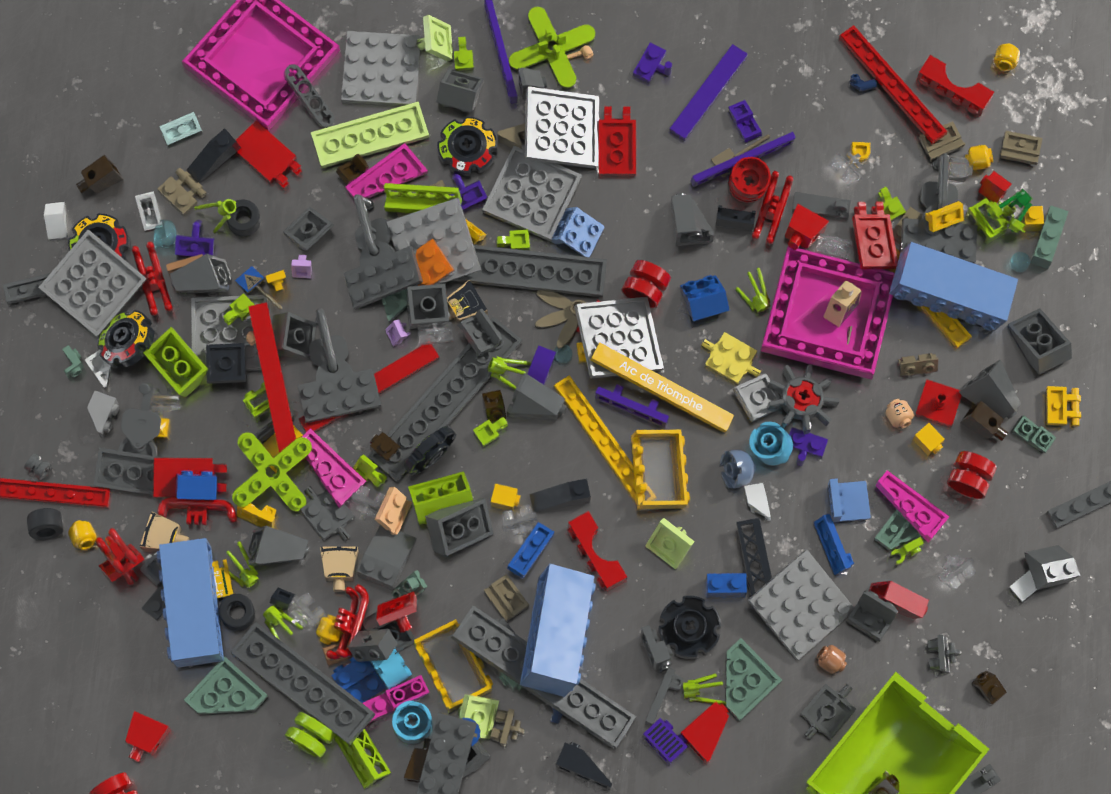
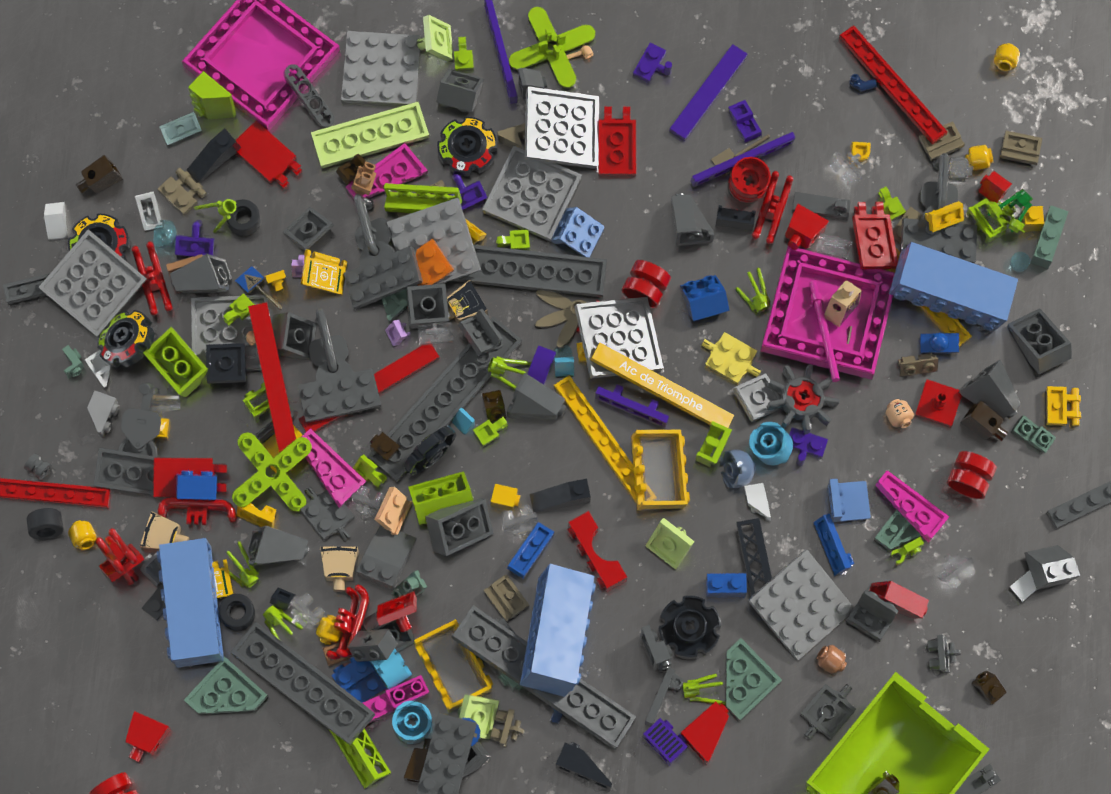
lime wheel [284,712,336,759] -> none
yellow brick [913,423,945,456] -> none
red arch [917,55,994,116] -> none
none -> lime slope [188,71,237,119]
none -> yellow piece [301,249,347,295]
none -> medium nougat hips [351,162,376,196]
none -> medium azure slope [452,408,475,435]
none -> medium azure slope [554,357,574,377]
none -> lime window [695,421,732,467]
none -> dark pink bar [809,281,840,382]
none -> blue tile [920,333,959,353]

